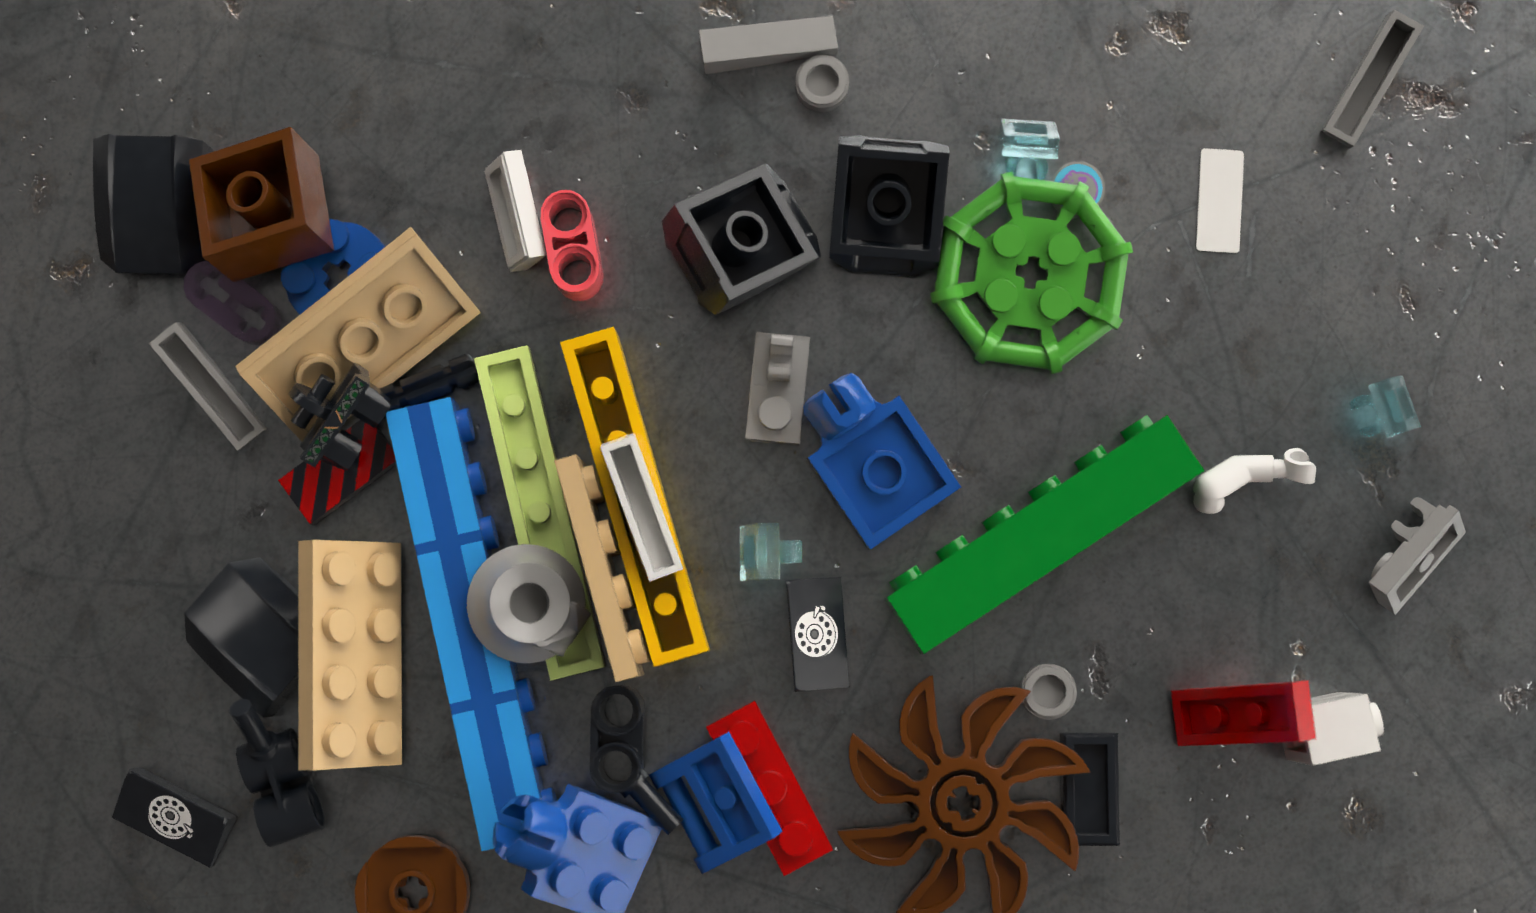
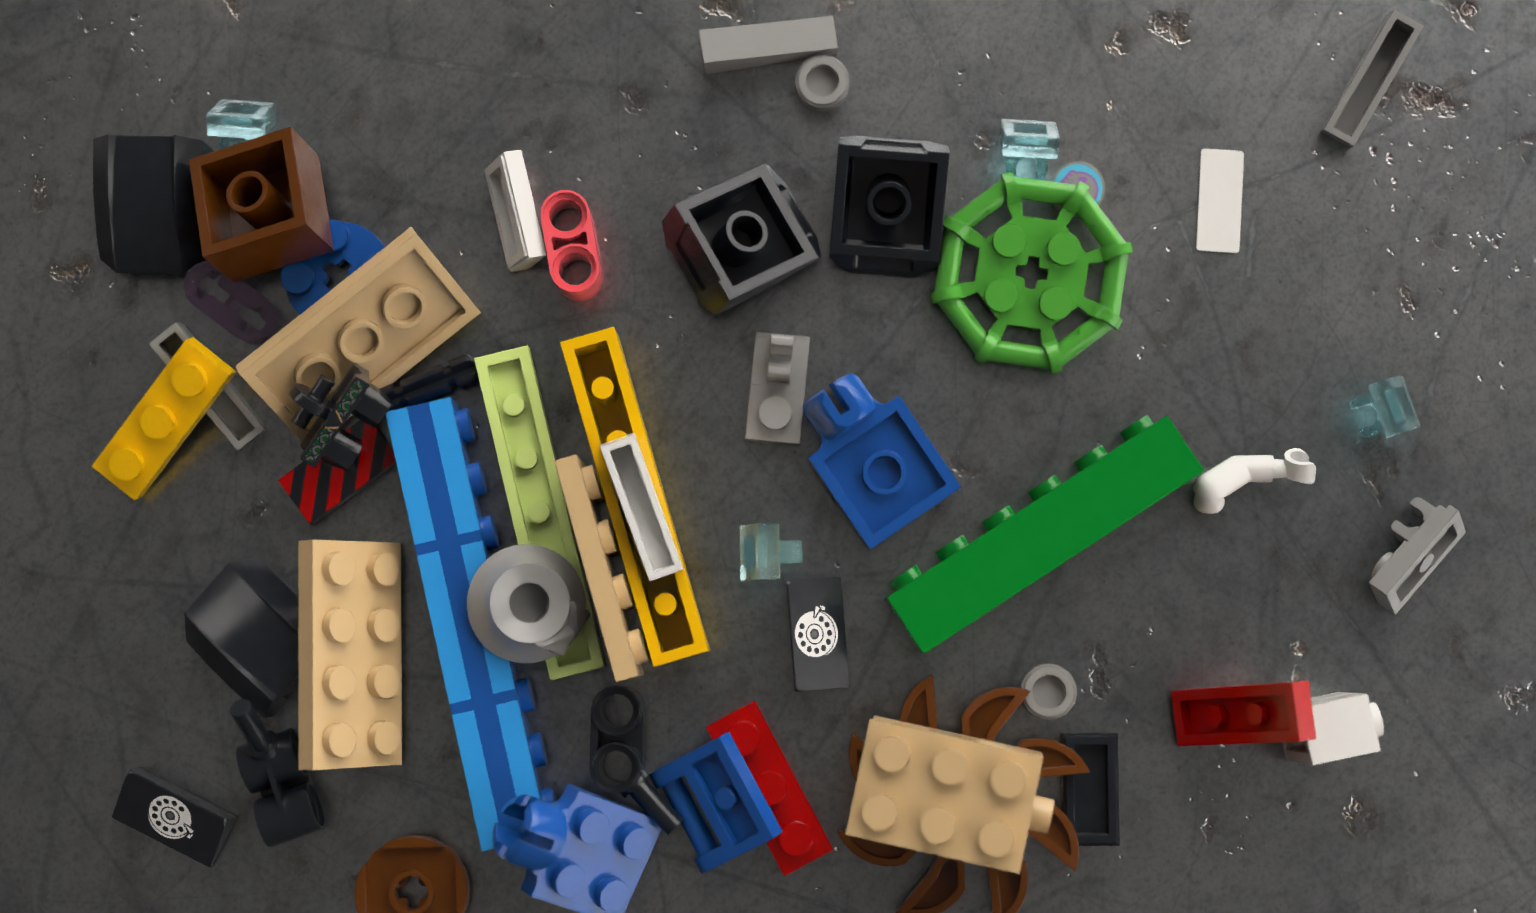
none -> yellow plate [91,337,237,501]
none -> clear light blue tile [207,99,276,150]
none -> tan torso [845,715,1055,874]

